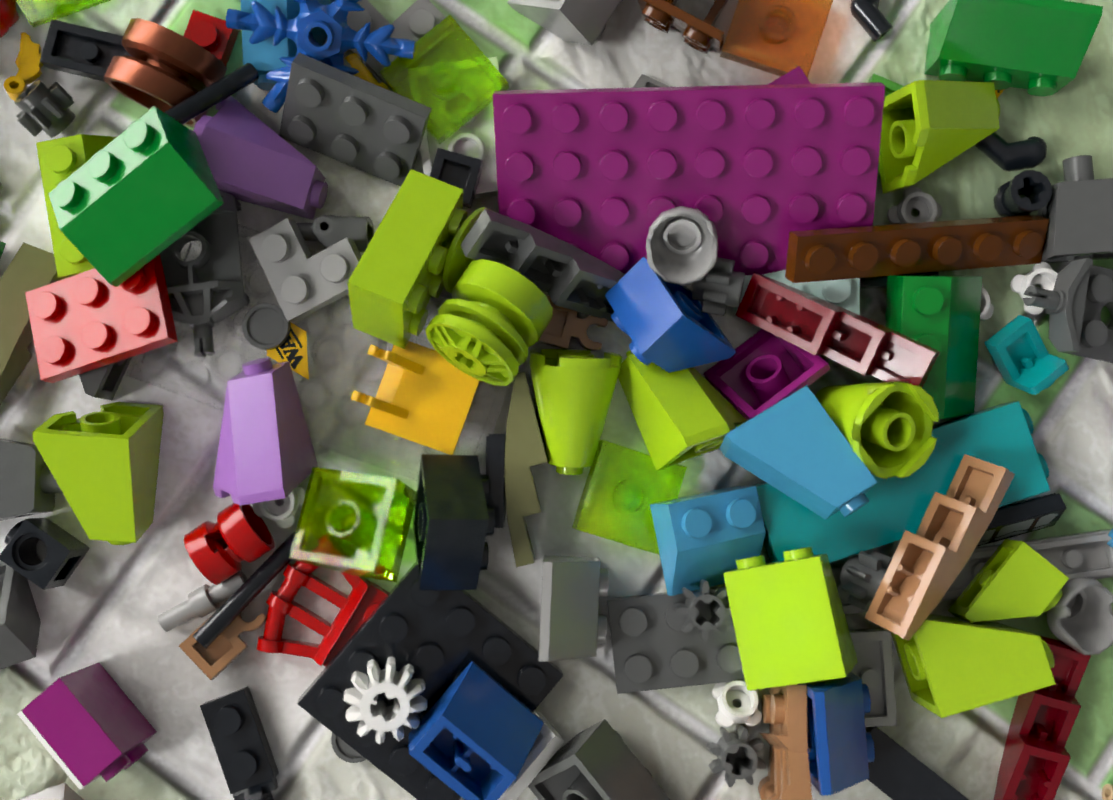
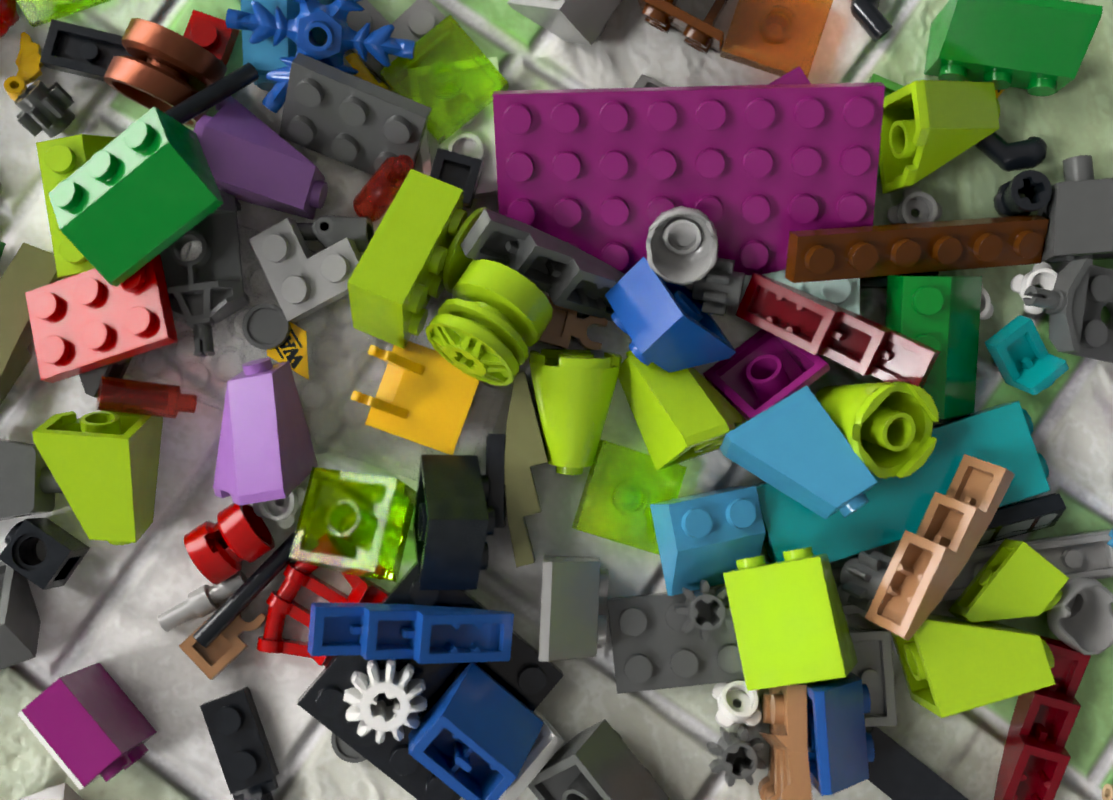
none -> clear red cylinder [96,376,197,419]
none -> blue slope [307,603,514,664]
none -> clear red cylinder [353,155,414,222]

